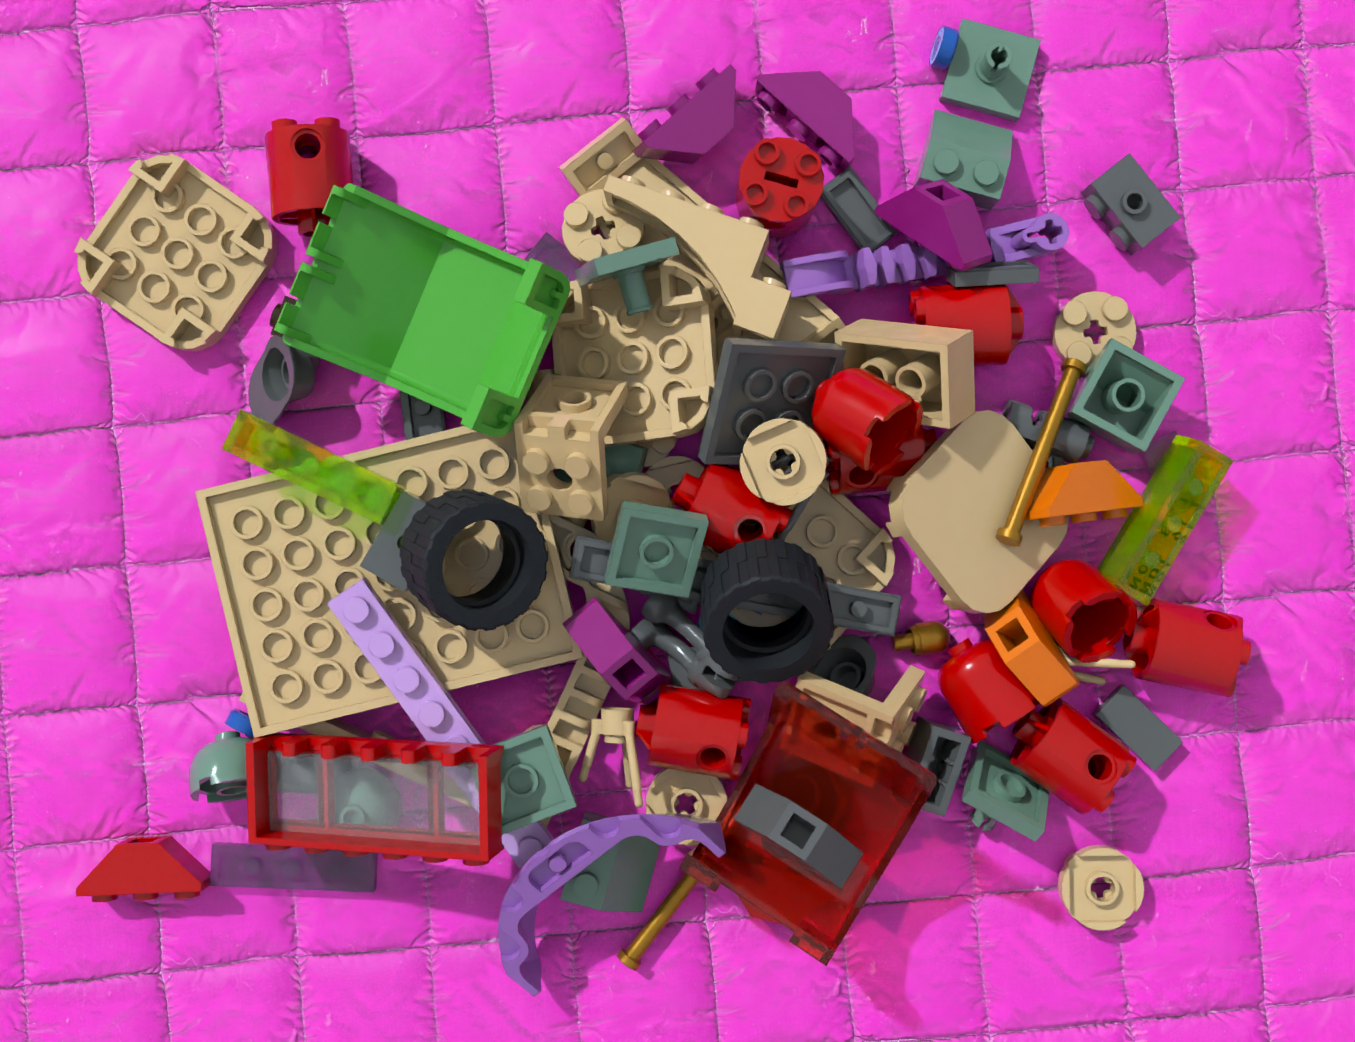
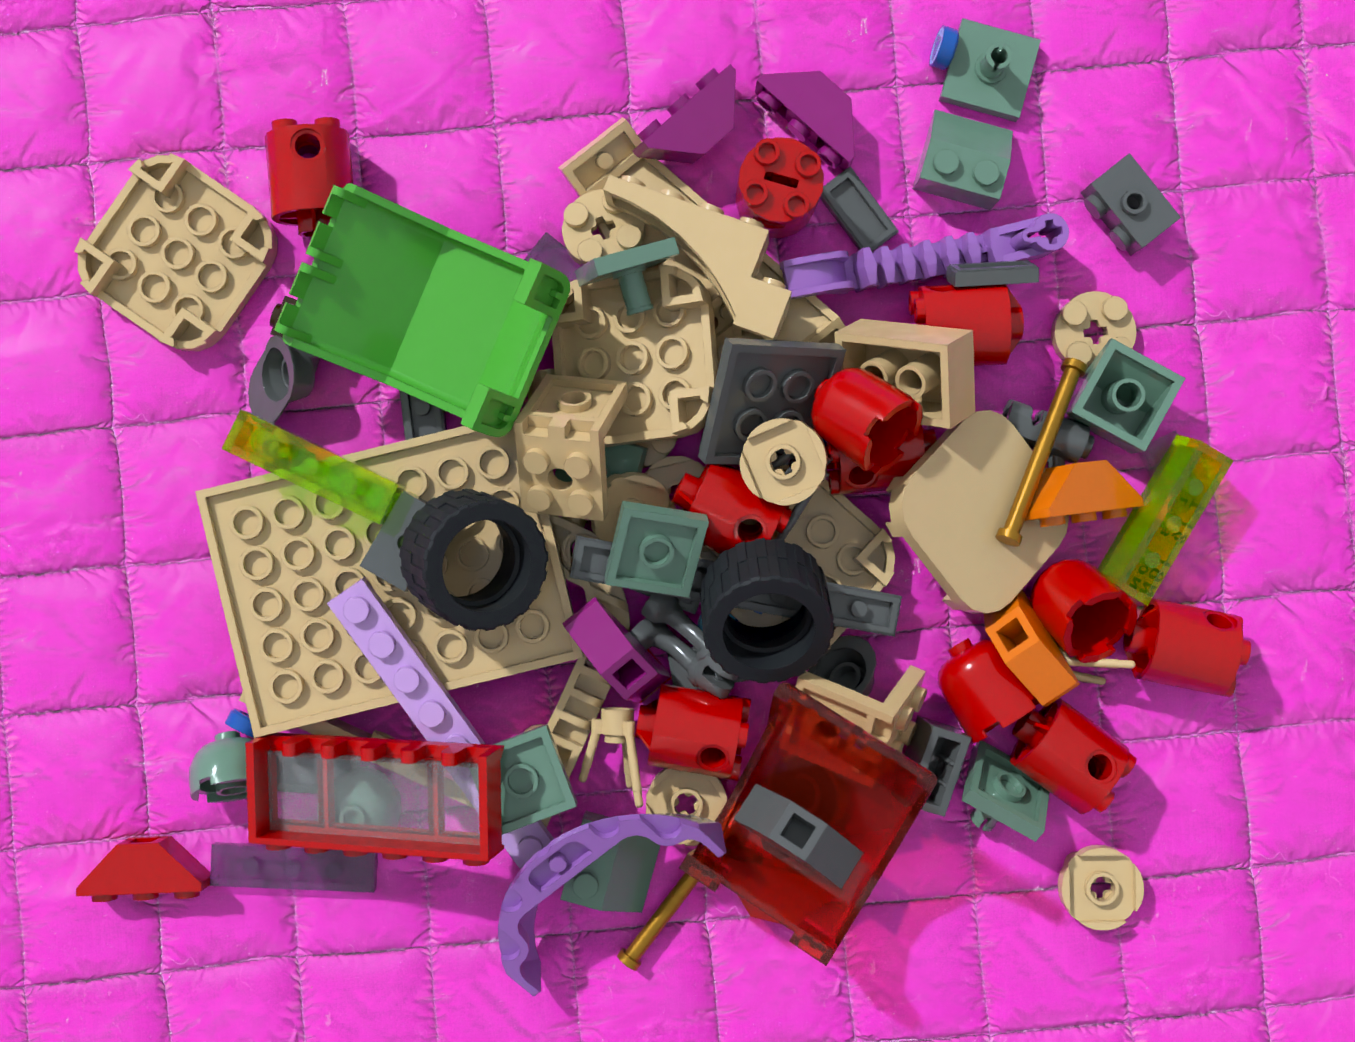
magenta slope [875,179,993,271] -> none
pearl gold cylinder [891,621,950,656] -> none
dark grey tile [1092,684,1183,771] -> none

